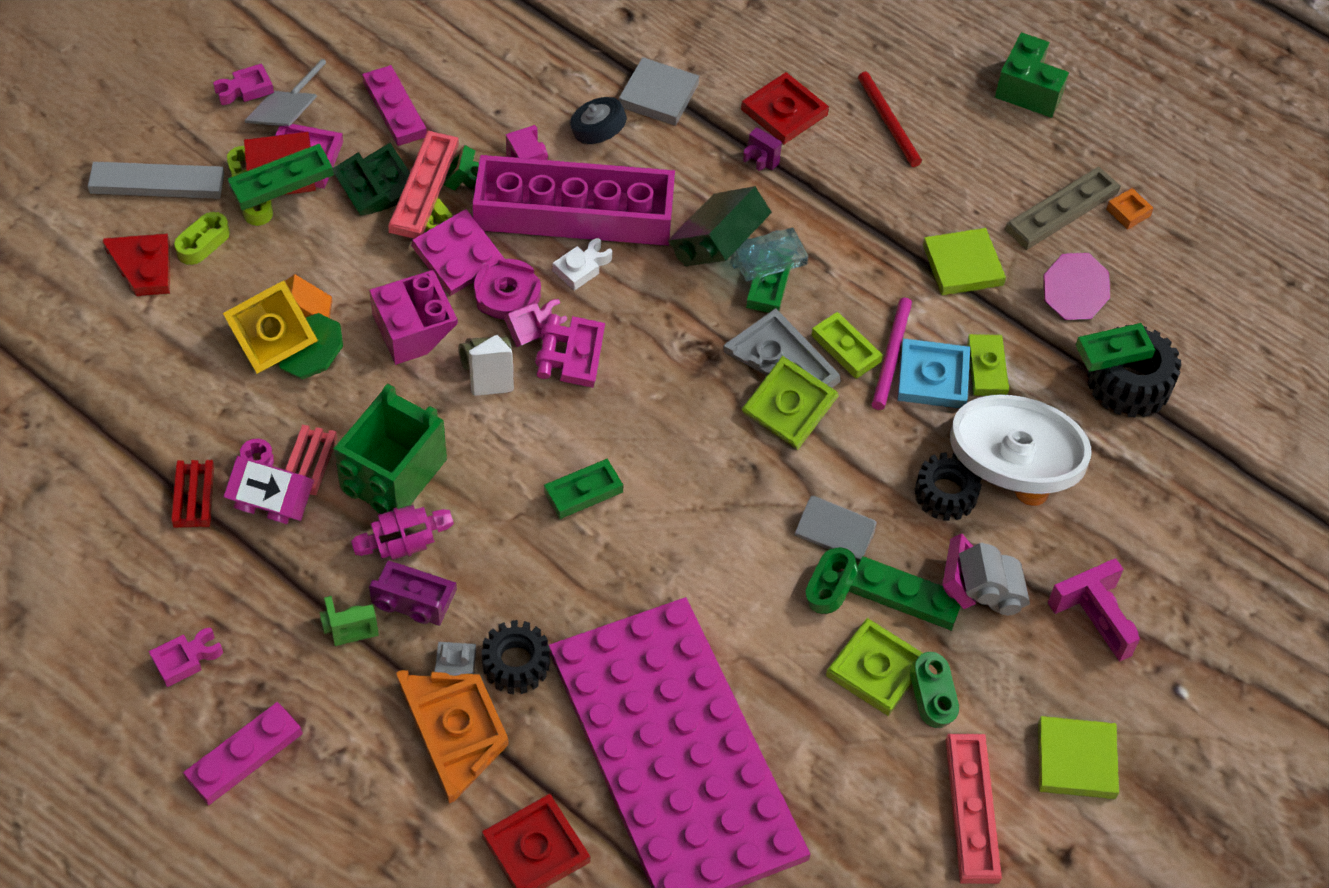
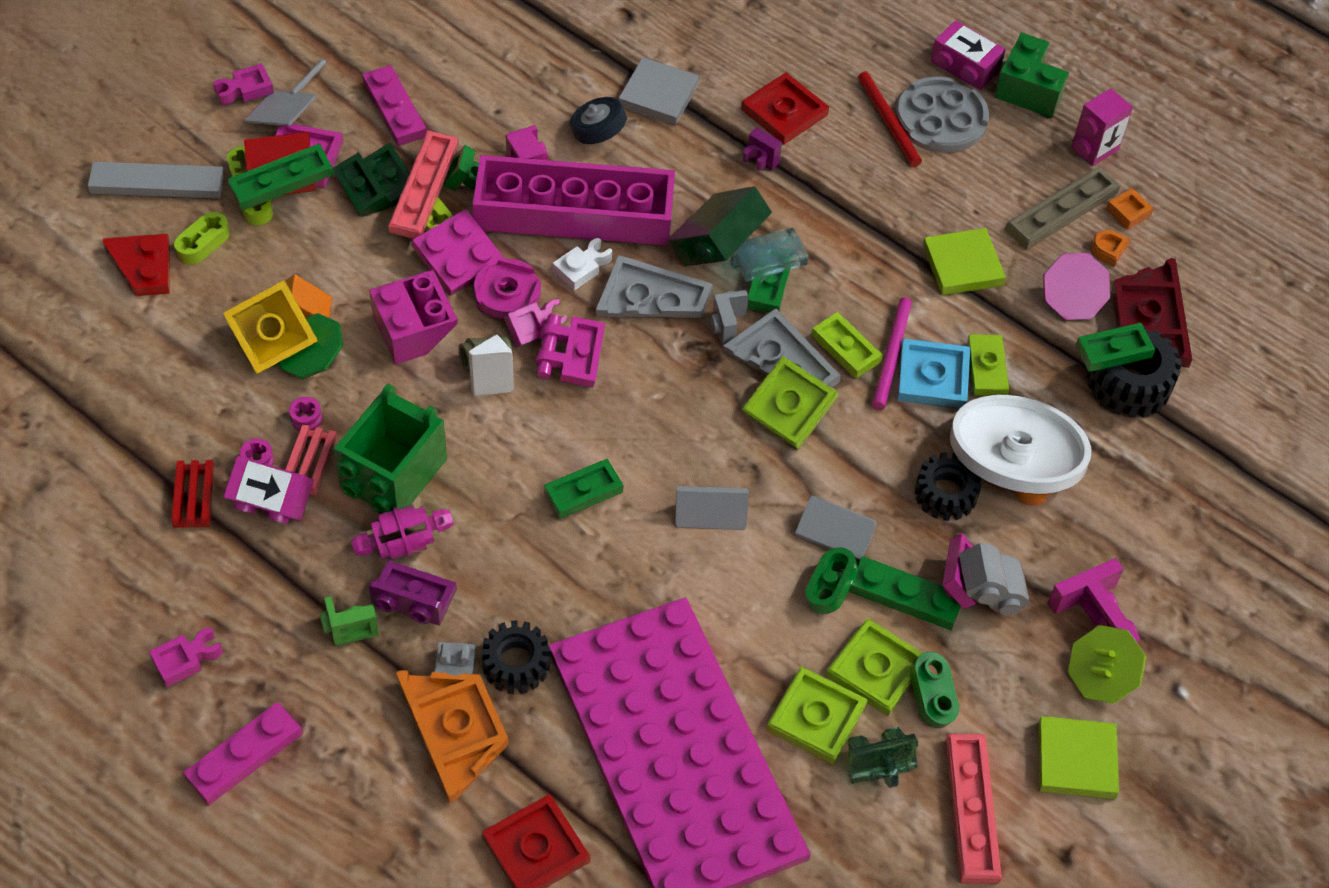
none -> dark pink bush [289,397,322,431]
none -> light grey wing [596,255,713,318]
none -> light grey slope [675,486,749,530]
none -> light grey bracket [710,290,748,347]
none -> lime tile [766,666,868,765]
none -> clear green hips [848,727,918,788]
none -> light grey tile [895,77,989,153]
none -> dark pink brick [931,20,1006,91]
none -> lime piece [1068,625,1147,704]
none -> dark pink brick [1071,88,1133,166]
none -> orange tile [1091,230,1130,267]
none -> dark red wing [1112,258,1193,368]

